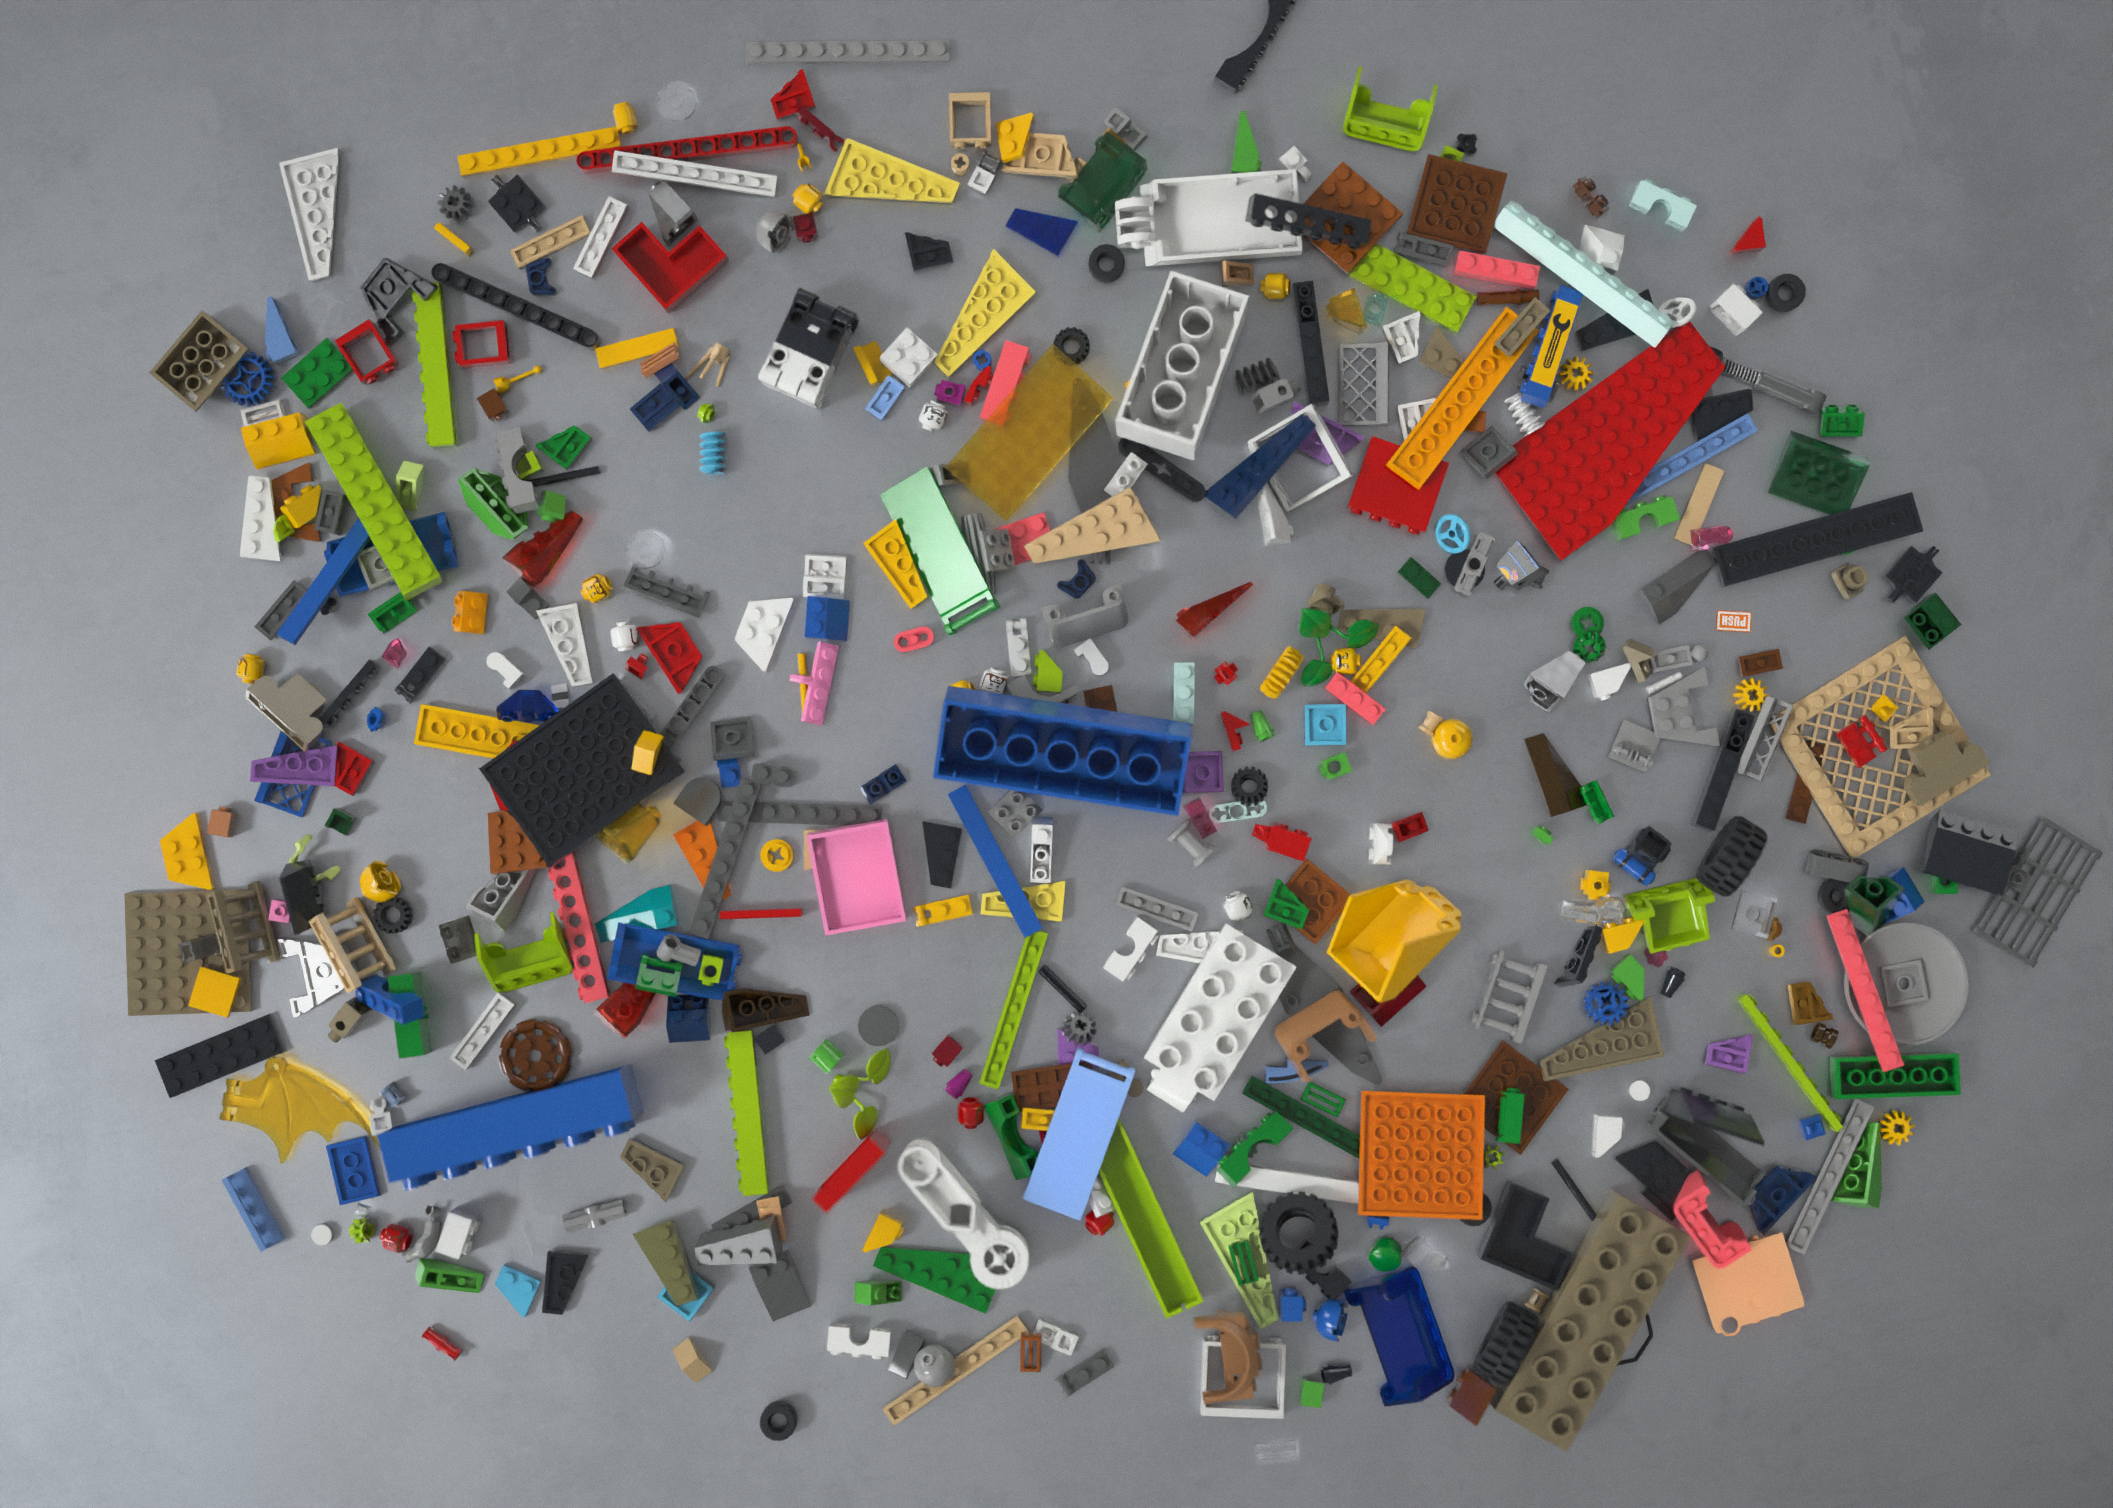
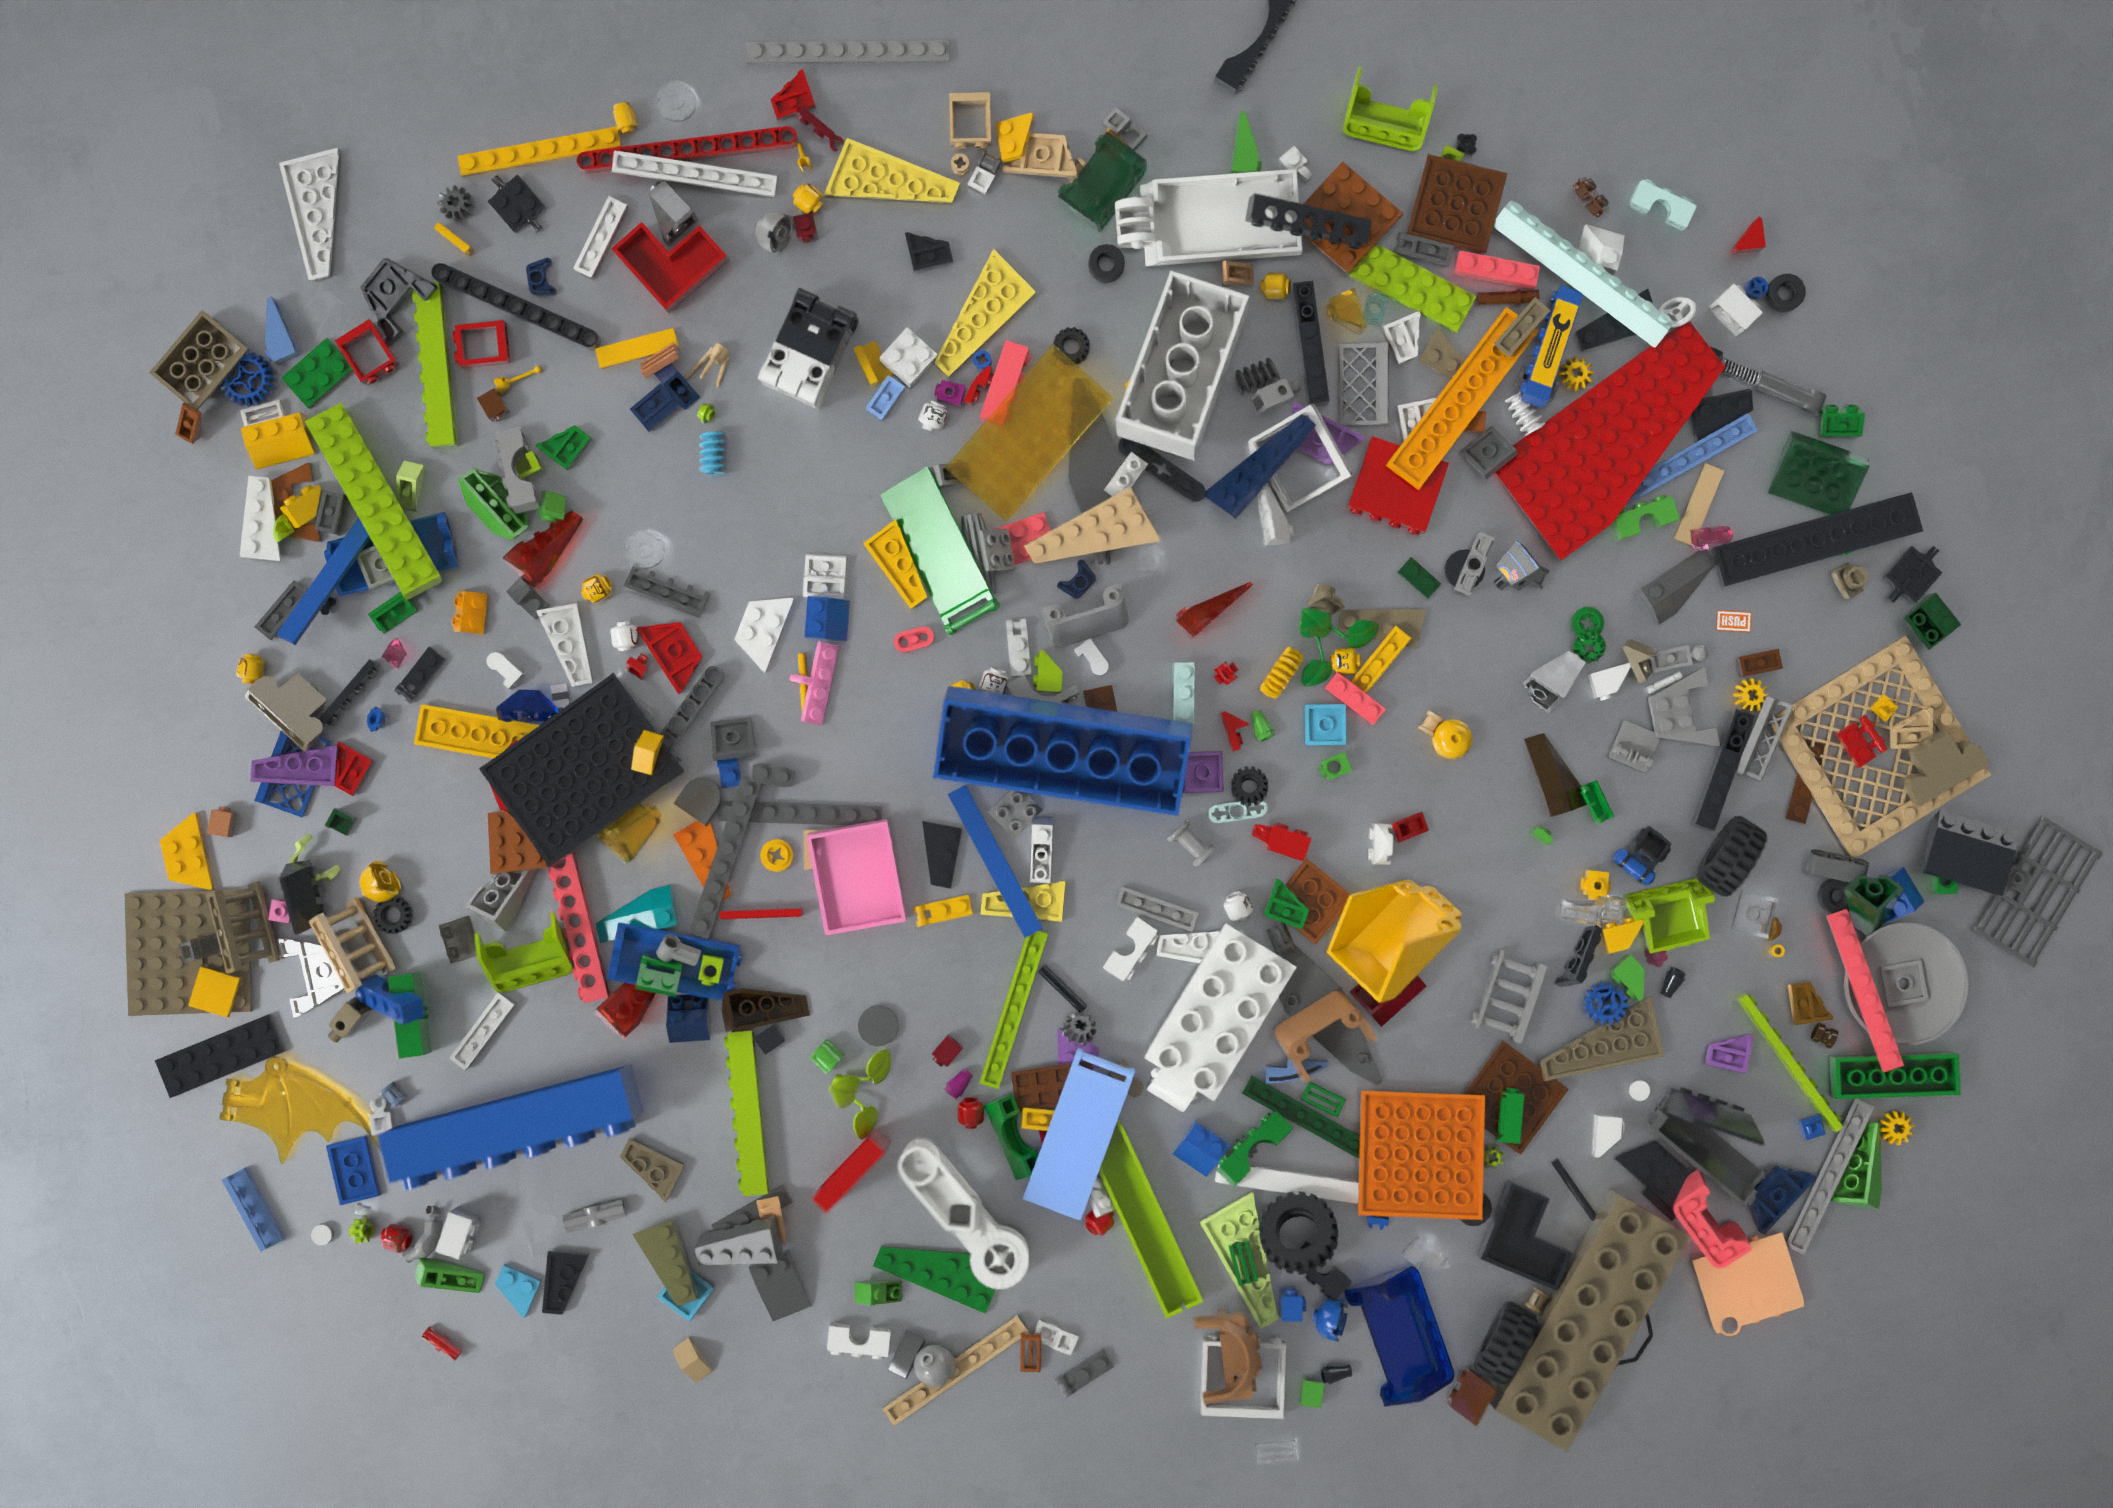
reddish brown plate [499,1019,572,1093] -> none
tan tile [510,215,591,269] -> none
black bar [525,466,600,487] -> none
black tyre [760,1401,798,1441] -> none
dark blue slope [859,764,907,805] -> none
yellow slope [862,1211,904,1253] -> none
clear blue wing [1005,208,1078,257] -> none
clear pink leg [1183,797,1217,839] -> none
green hair [1368,1237,1402,1272] -> none
medium azure piece [1435,514,1471,554] -> none
none -> dark orange slope [175,403,202,444]

